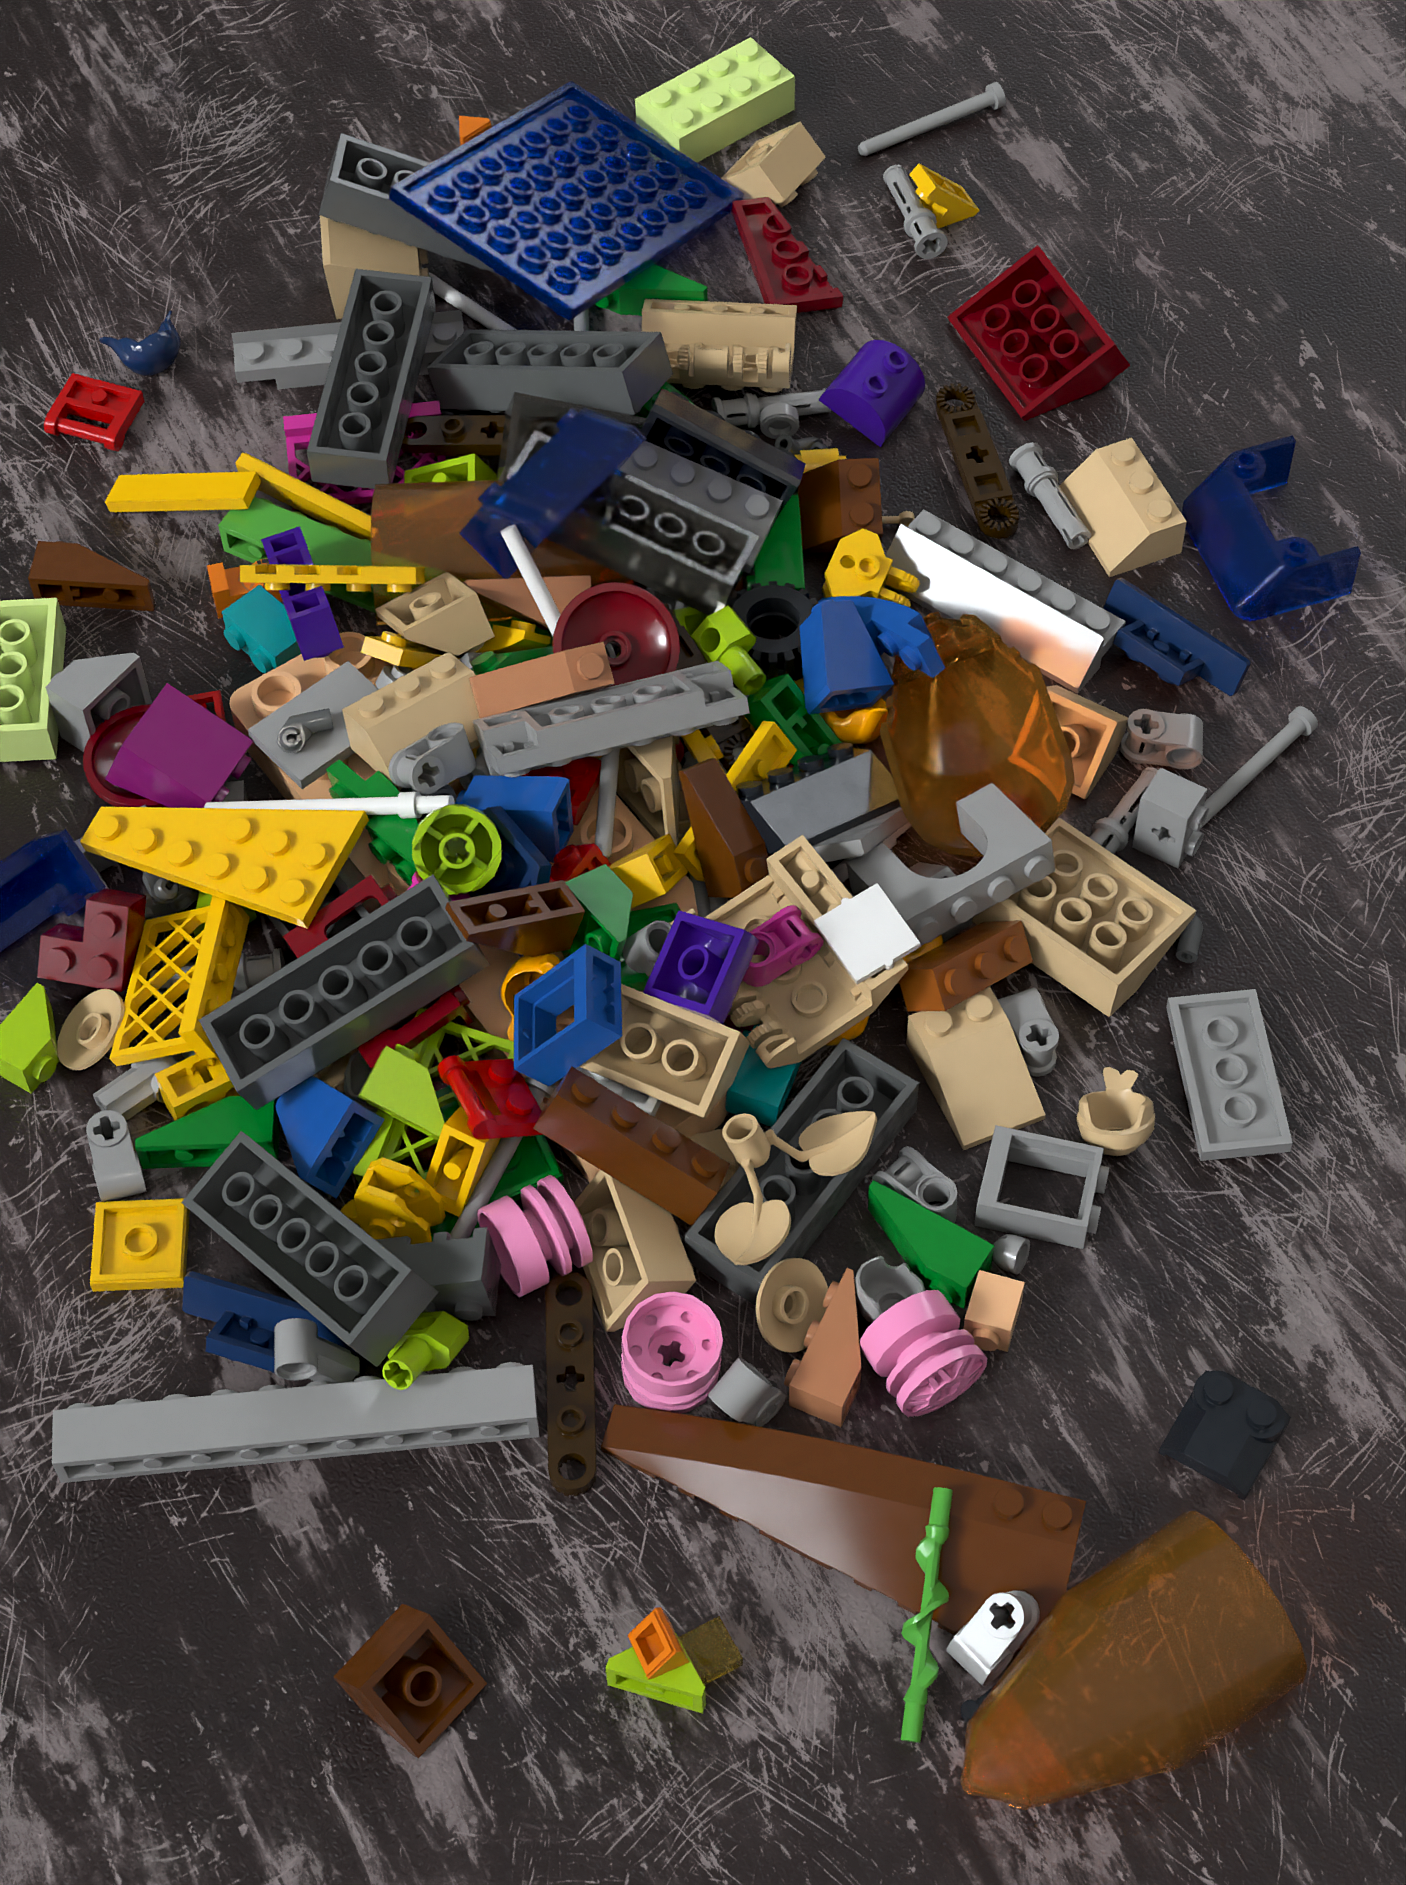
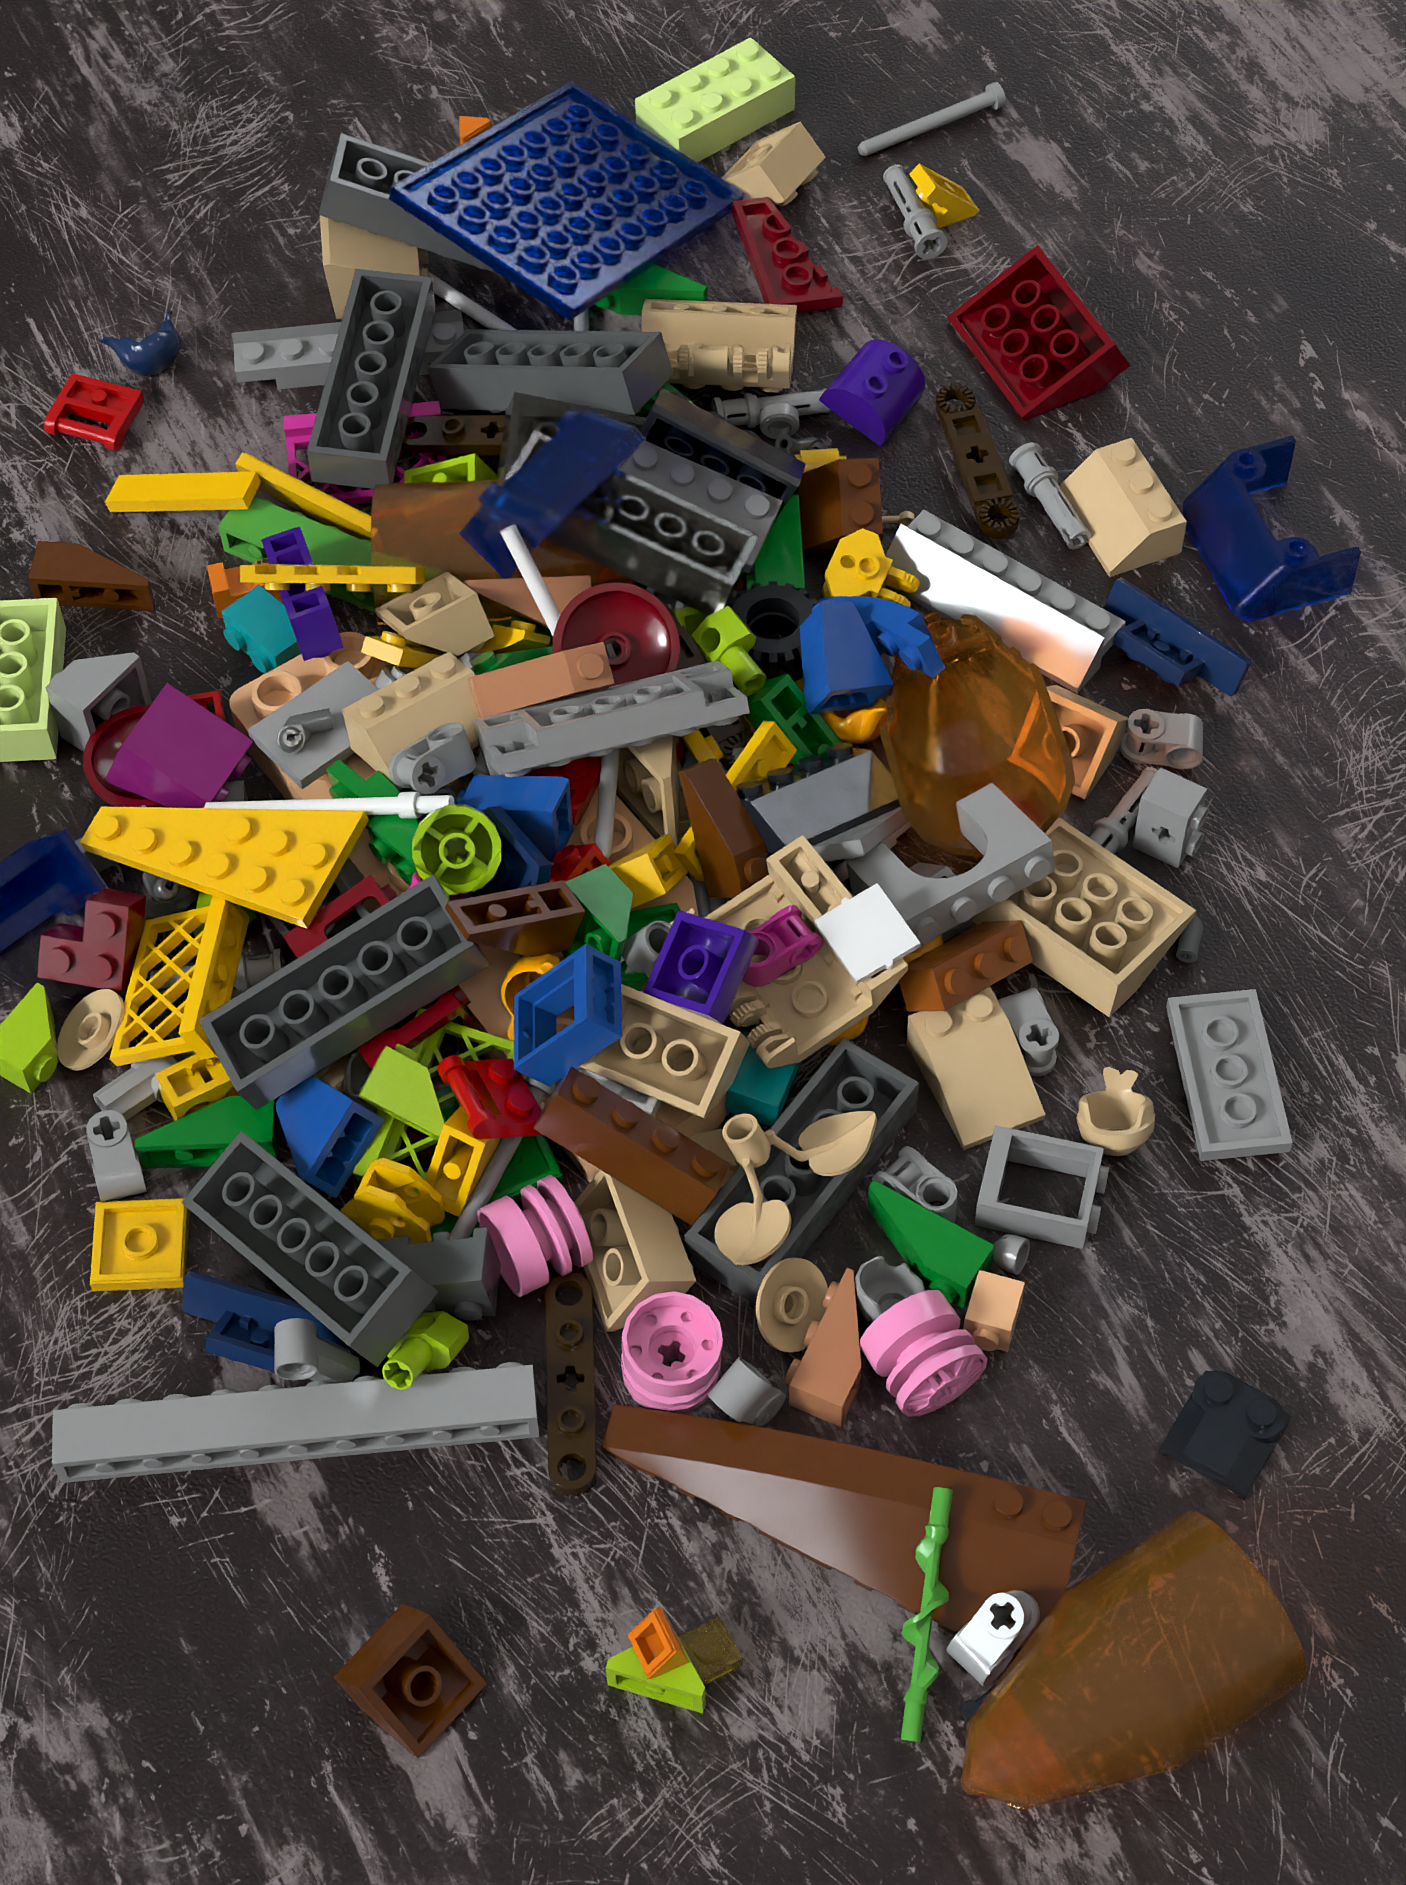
light grey bar [1202,706,1318,827] -> none

